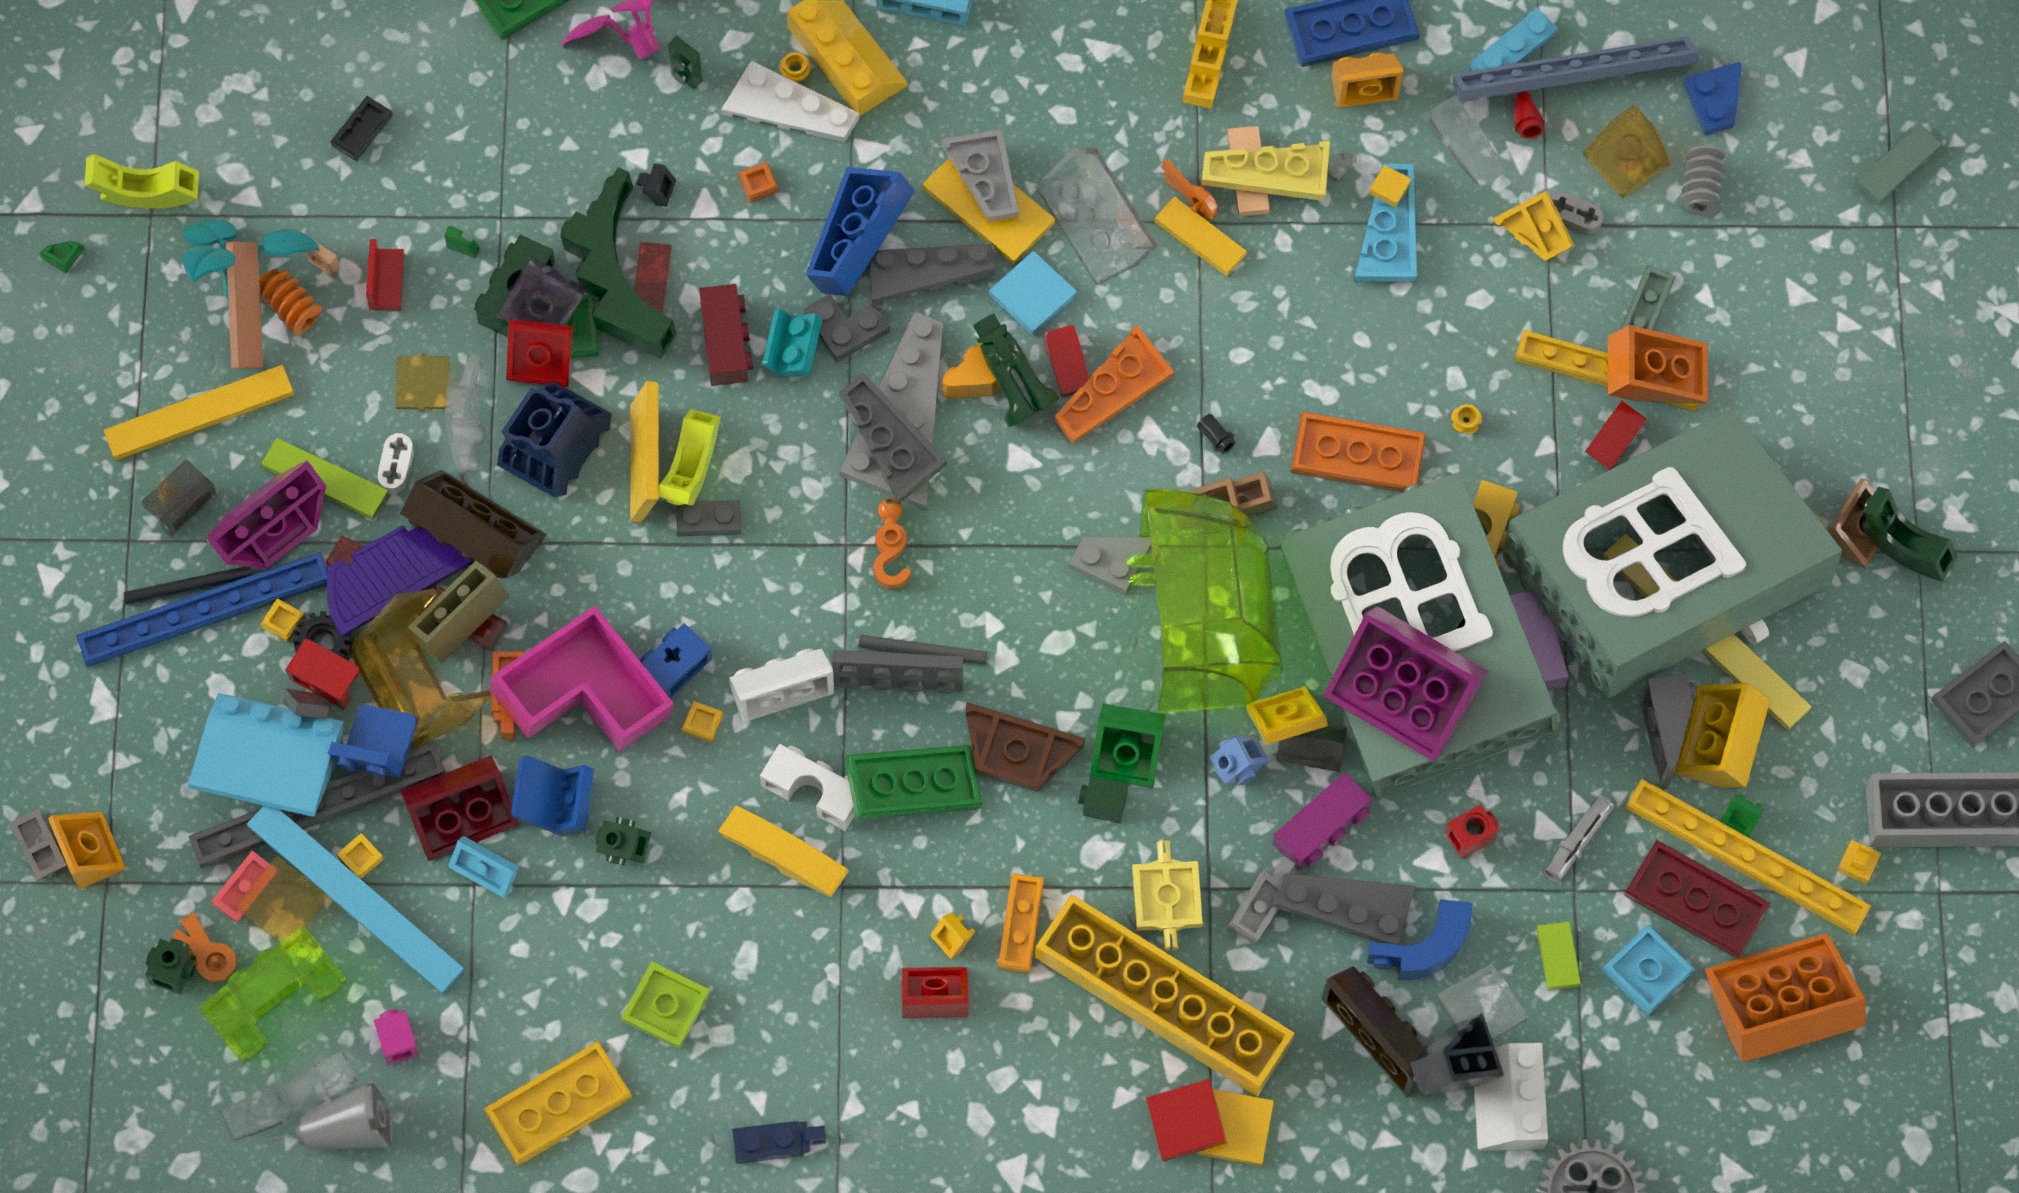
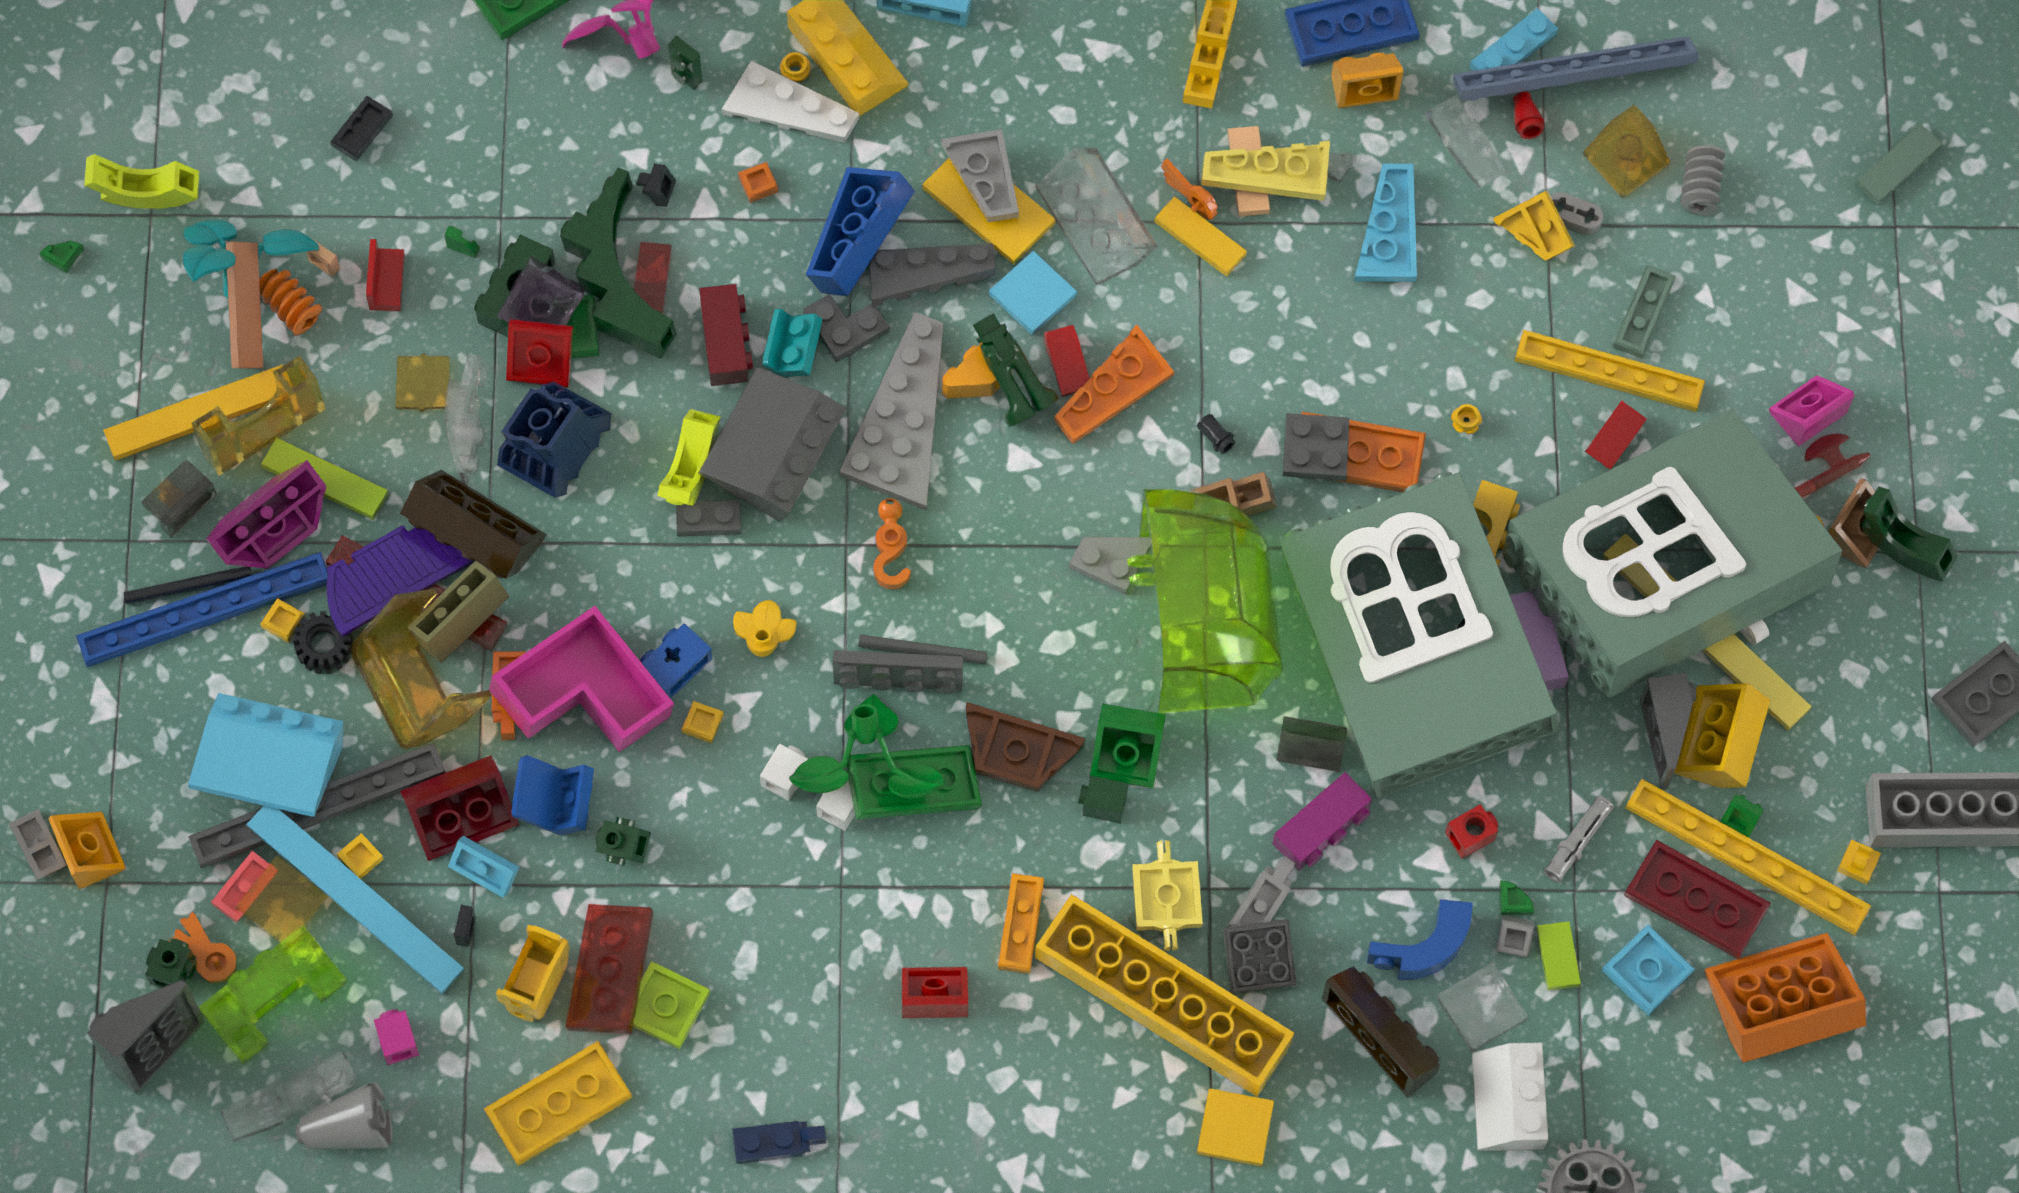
dark grey tile [283,689,329,719] -> none
red panel [285,639,360,709] -> none
blue bracket [328,705,418,778] -> none
white beam [378,433,414,494] -> none
yellow tile [630,381,659,523] -> none
yellow slope [718,805,849,897] -> none
white slope [729,648,834,723] -> none
dark grey wing [840,373,947,504] -> none
yellow tile [930,912,975,959] -> none
red tile [1146,1079,1227,1162] -> none
medium blue brick [1210,734,1269,785] -> none
yellow tile [1246,686,1328,745] -> none
dark grey wing [1273,874,1415,945] -> none
magenta slope [1323,606,1489,762] -> none
yellow tile [1369,165,1411,208] -> none
black wedge [1410,1013,1504,1095] -> none
orange slope [1608,325,1708,404] -> none
blue wing [1683,62,1741,136] -> none
none -> dark grey slope [87,980,205,1094]
none -> clear yellow arch [191,356,325,476]
none -> black tile [454,904,476,947]
none -> yellow piece [496,924,569,1022]
none -> clear red tile [566,904,654,1034]
none -> dark grey slope [698,367,846,522]
none -> yellow plate [733,600,797,657]
none -> green plant [789,694,944,798]
none -> dark grey tile [1223,919,1296,993]
none -> dark grey plate [1282,413,1349,481]
none -> light grey slope [1496,915,1535,958]
none -> green tile [1499,880,1534,915]
none -> dark pink slope [1768,375,1854,447]
none -> clear red piece [1795,433,1871,498]

